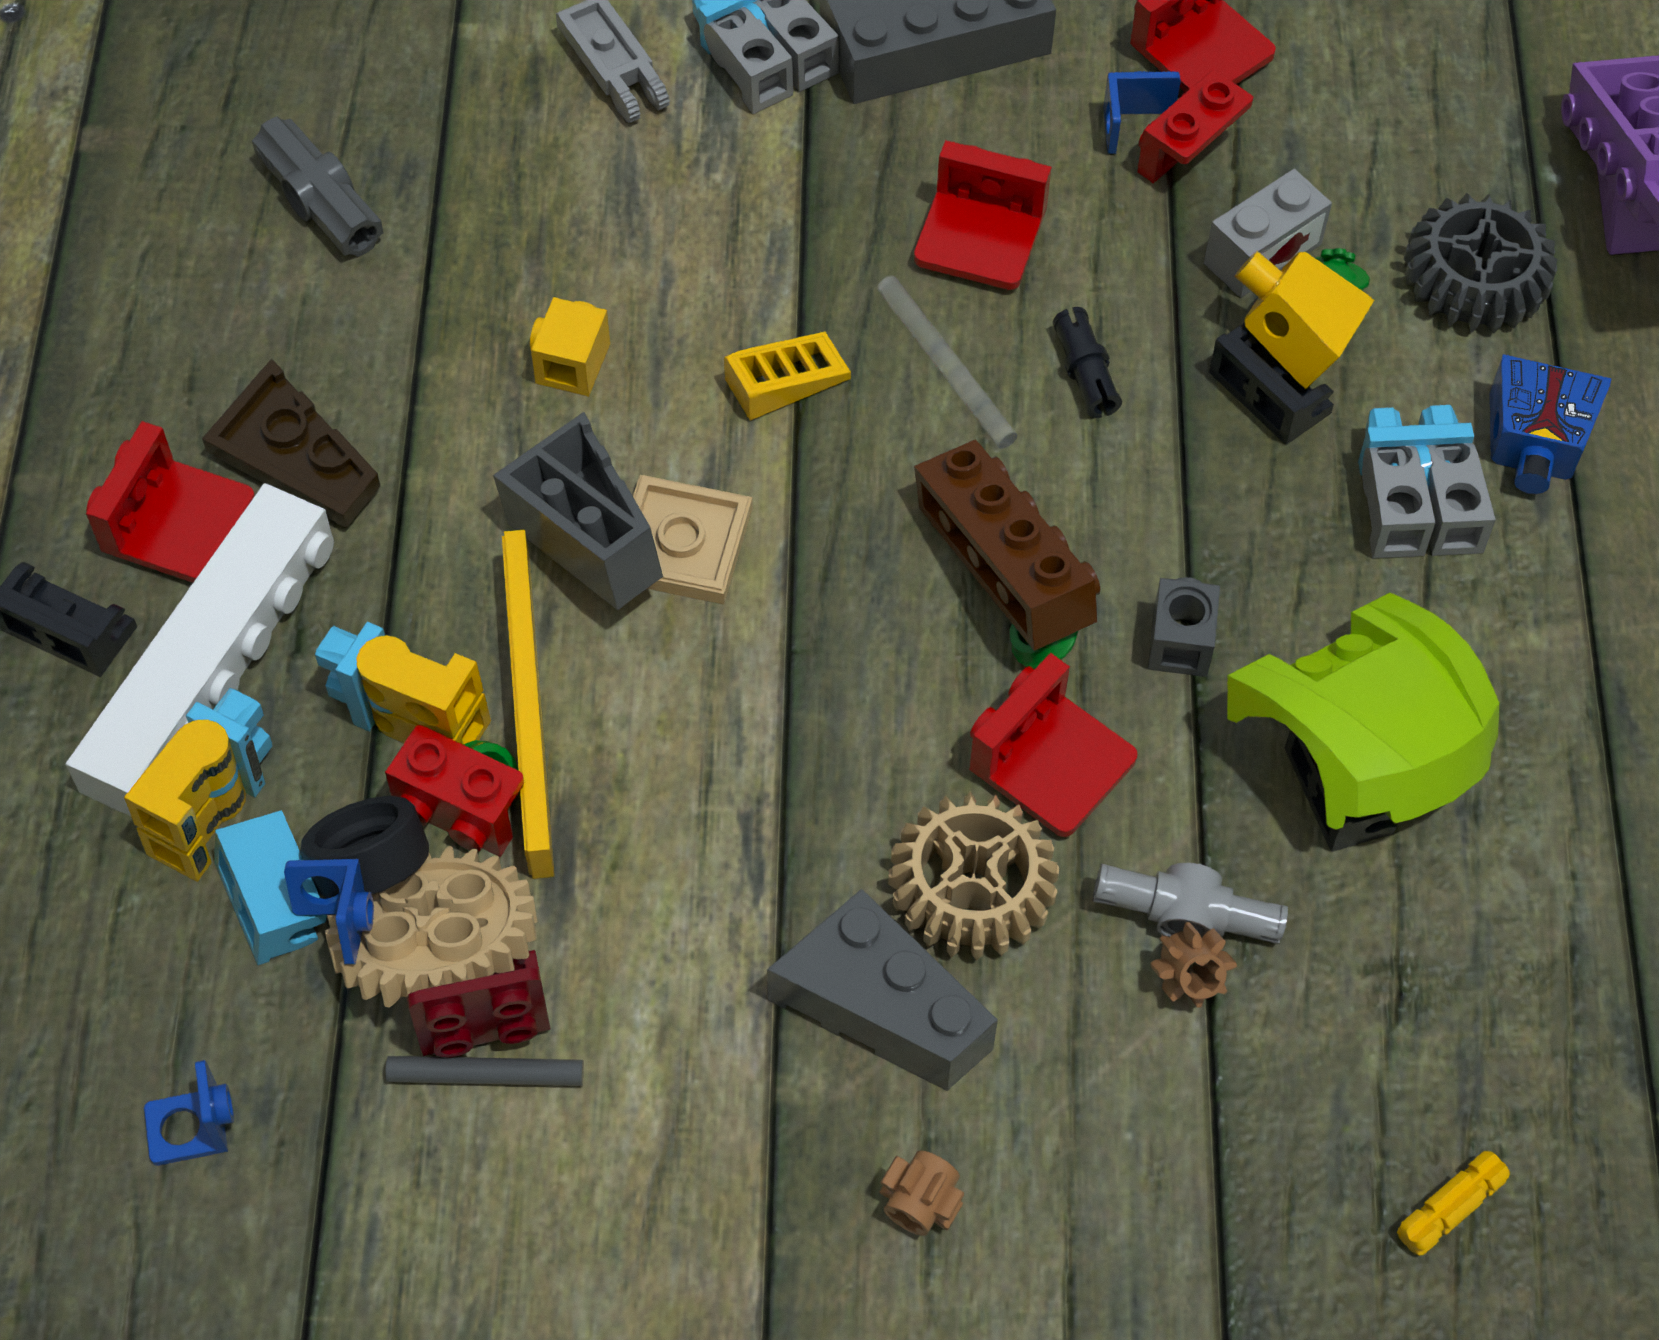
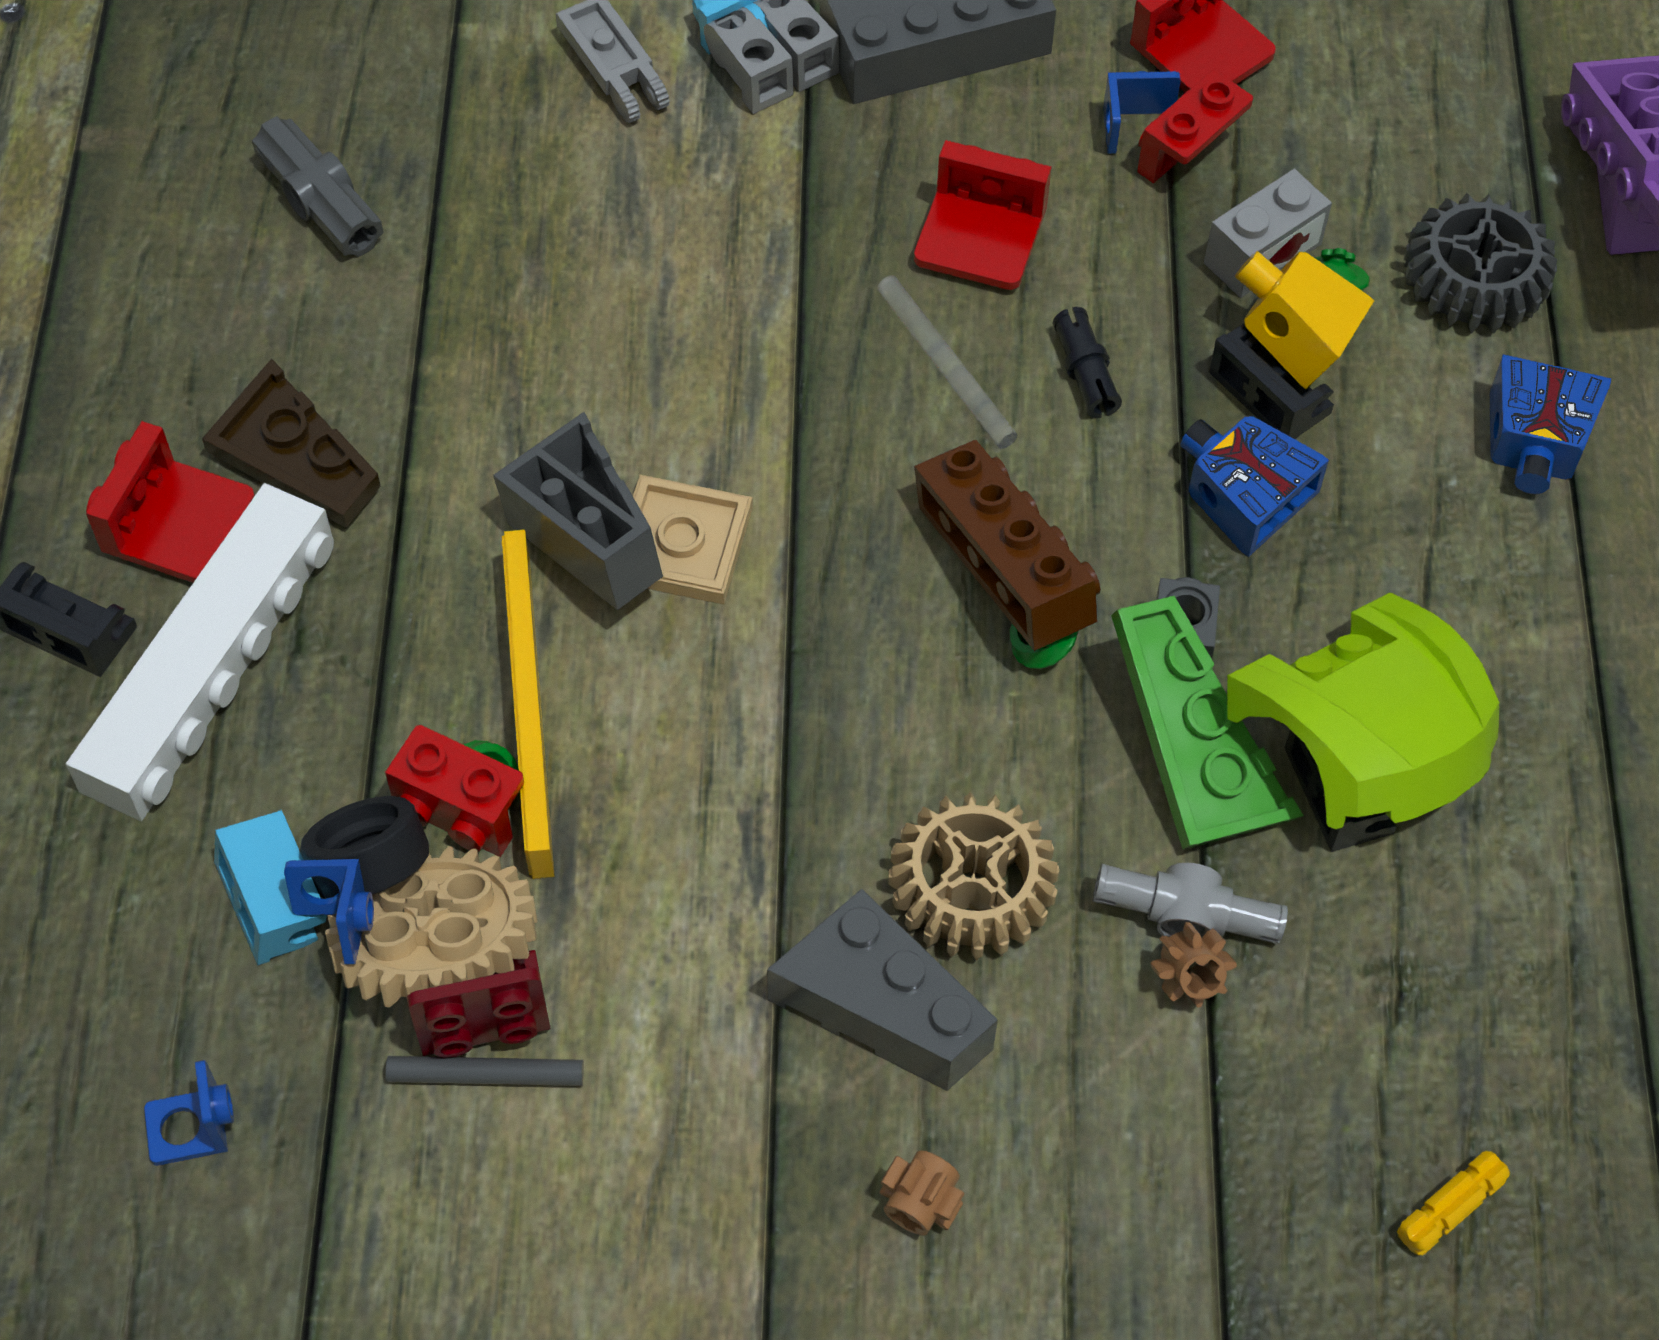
yellow hips [124,688,273,882] -> none
yellow hips [315,621,491,744] -> none
yellow brick [530,297,610,397] -> none
yellow slope [724,332,851,420] -> none
red bracket [969,653,1137,837] -> none
light grey hips [1358,405,1496,559] -> none
none -> bright green wing [1111,596,1304,850]
none -> blue torso [1180,416,1329,557]

